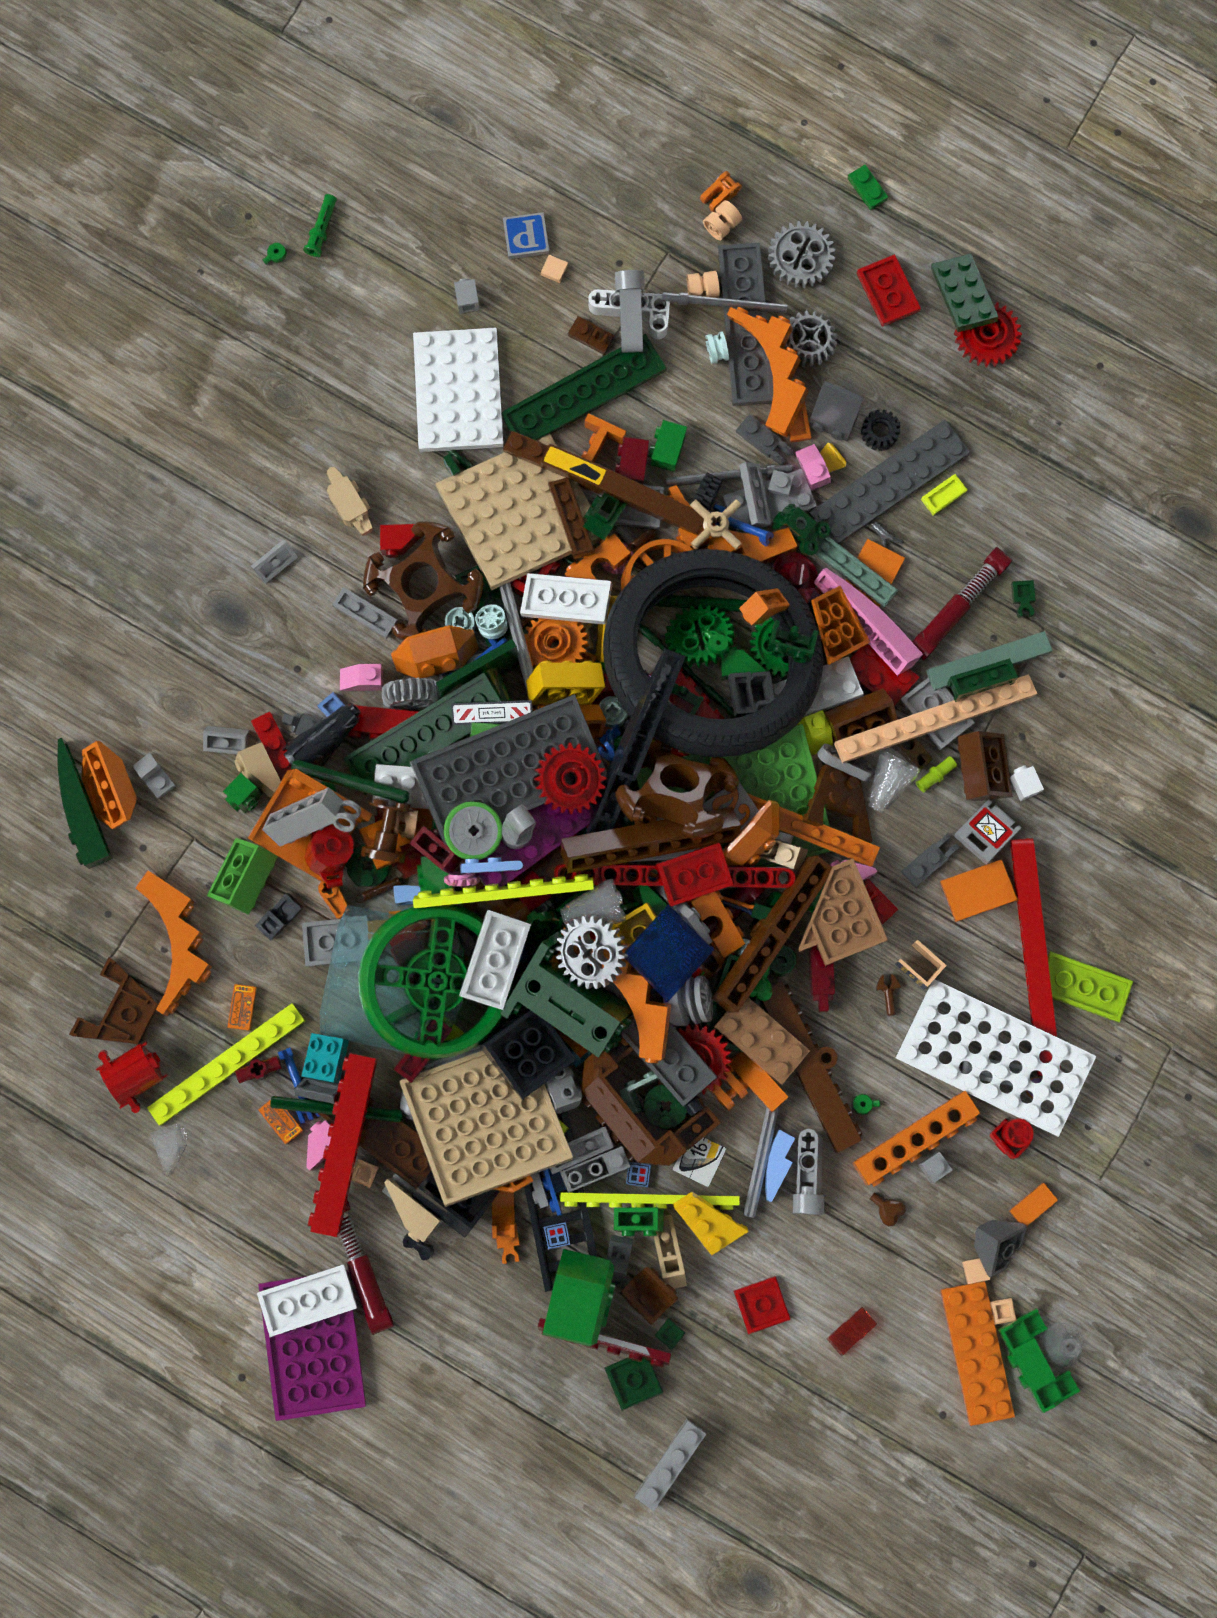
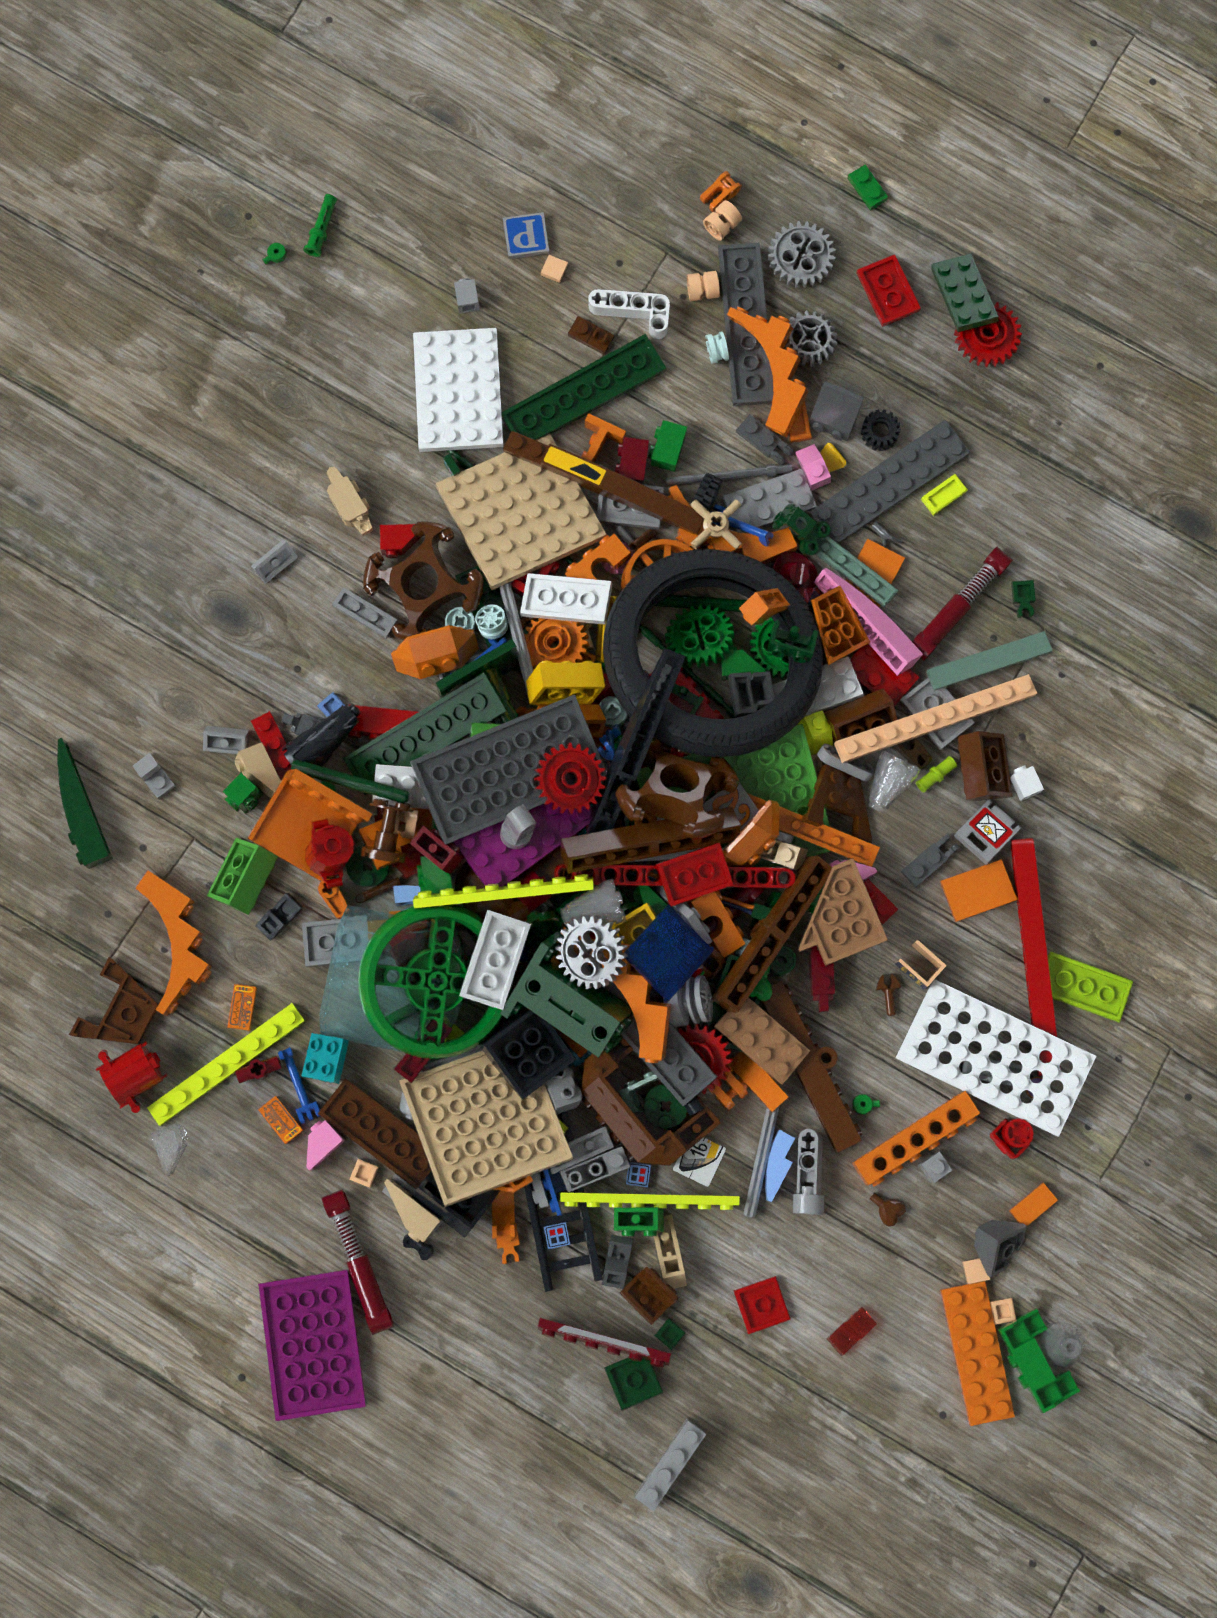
orange wedge [81,741,137,829] -> none
white plate [257,1264,358,1337] -> none
light grey hinge [262,787,361,846] -> none
dark green axle [270,1096,403,1122] -> none
dark grey tile [294,1077,341,1104] -> none
red brick [308,1053,378,1237] -> none
bright pink slope [340,664,383,691] -> none
light grey gear [381,678,440,710] -> none
light grey wheel [444,801,502,860] -> none
bright pink gear [444,871,480,887] -> none
white sticker [451,700,532,725] -> none
light blue hinge [460,857,523,874] -> none
green plate [542,1249,615,1346] -> none
reddish brown tile [548,477,595,559] -> none
dark green window [583,492,627,541] -> none
light grey beam [615,270,645,353] -> none
flat silver bar [662,292,787,313] -> none
yellow wing [673,1192,749,1255] -> none
green piece [704,630,728,655] -> none
light grey plate [739,462,771,527] -> none
light grey plate [768,470,794,497] -> none
dark green container [947,658,1018,702] -> none

